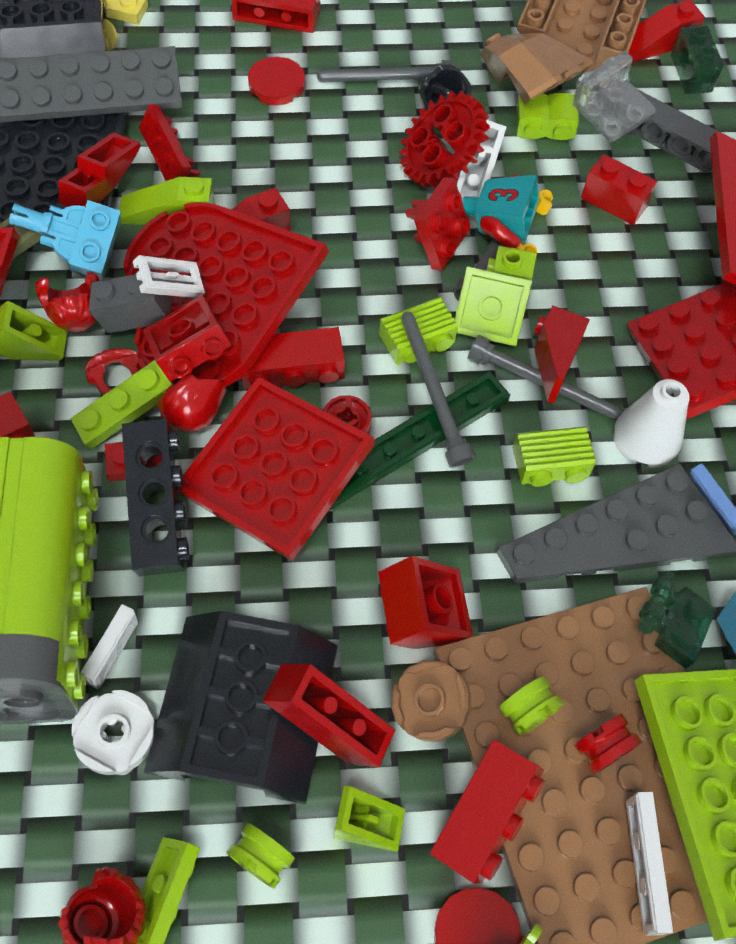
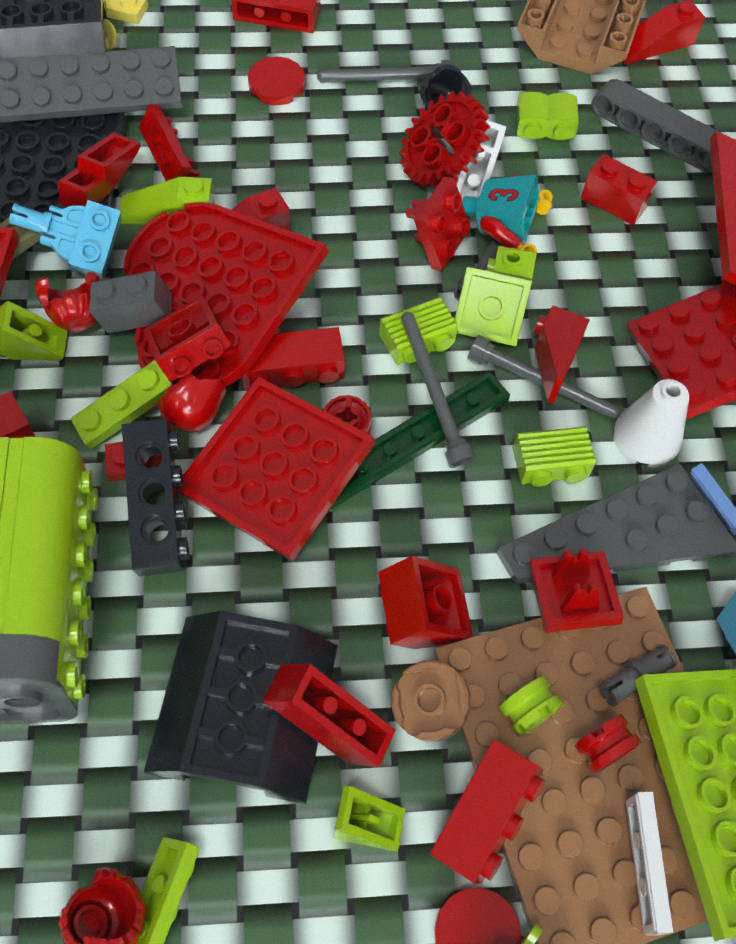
white plate [72,690,156,776] -> none
white tile [81,604,138,690] -> none
red piece [85,347,142,395] -> none
white tile [133,255,205,298] -> none
lime wheel [226,823,295,890] -> none
medium nougat brick [480,33,593,104] -> none
clear bracket [573,51,656,141] -> none
clear green plate [638,571,716,669] -> none
clear green brick [671,26,724,94] -> none
none -> red plate [529,548,624,633]
none -> dark grey pin [599,644,677,706]

